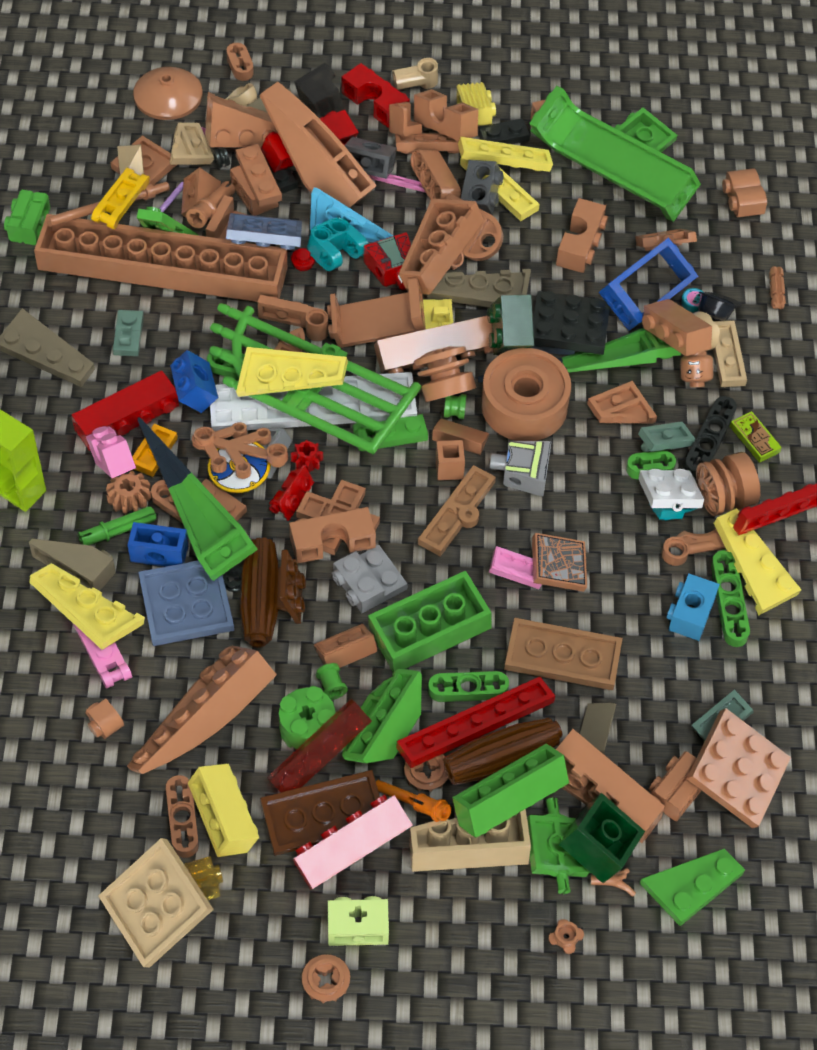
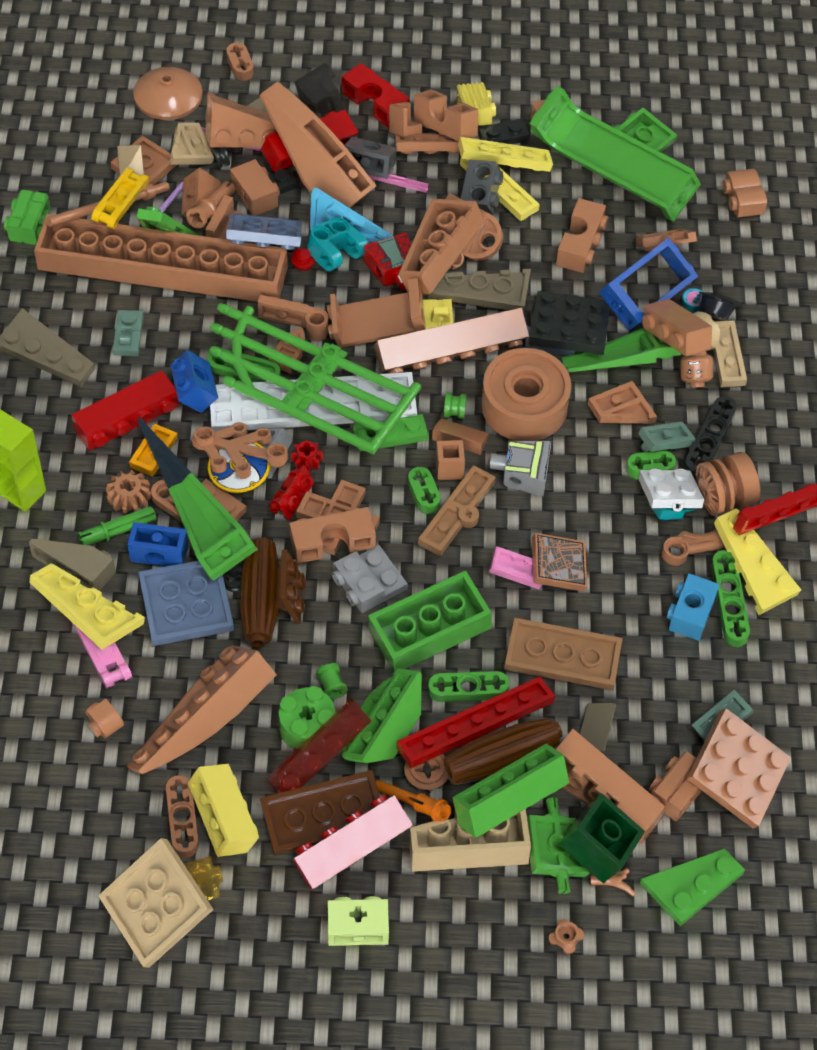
bright pink brick [86,426,136,478] -> none
tan helmet [226,83,257,106] -> none
nougat plate [236,144,282,207] -> none
light yellow wing [236,347,348,397] -> none
nougat gear [302,955,350,1004] -> none
nougat slope [314,624,377,668] -> none
tan piece [392,58,438,90] -> none
nougat beam [410,149,461,200] -> none
nougat wheel [414,346,477,402] -> none
brick [487,295,534,355] -> none
tile [730,411,782,463] -> none
nougat axle [769,266,786,309] -> none
none -> bright green beam [408,467,441,514]

